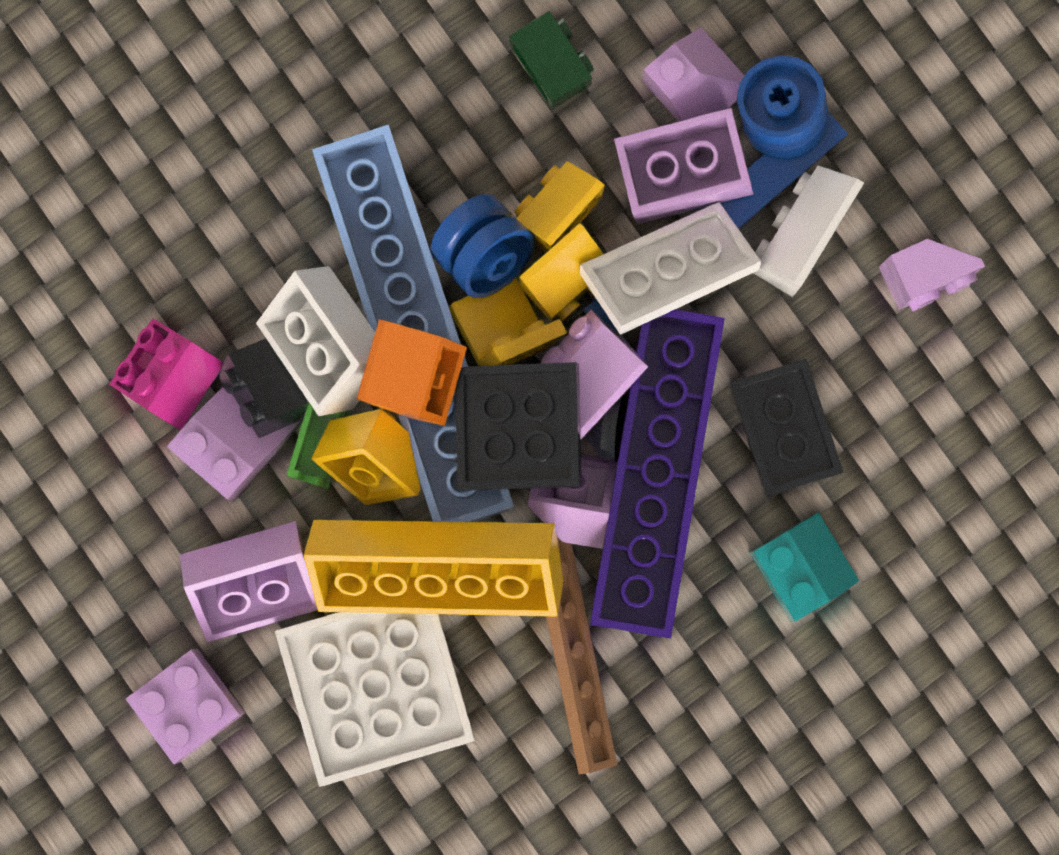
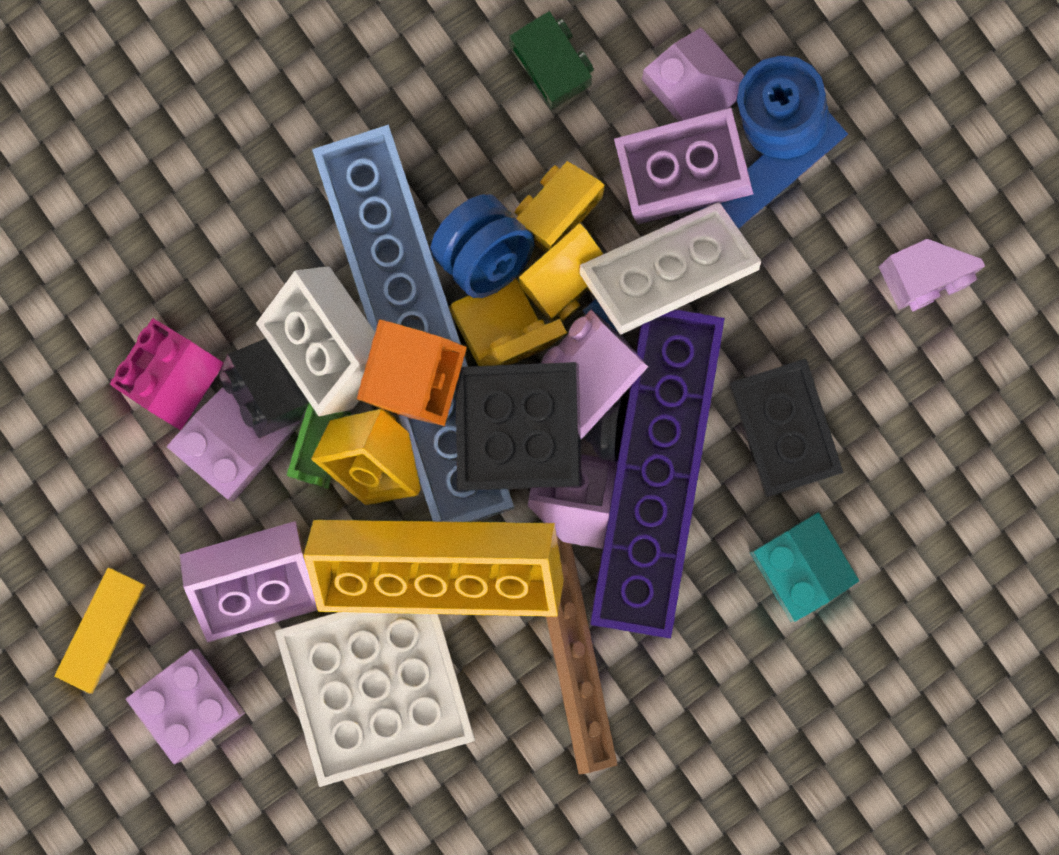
white slope [754,165,864,297] -> none
none -> yellow tile [54,567,146,694]

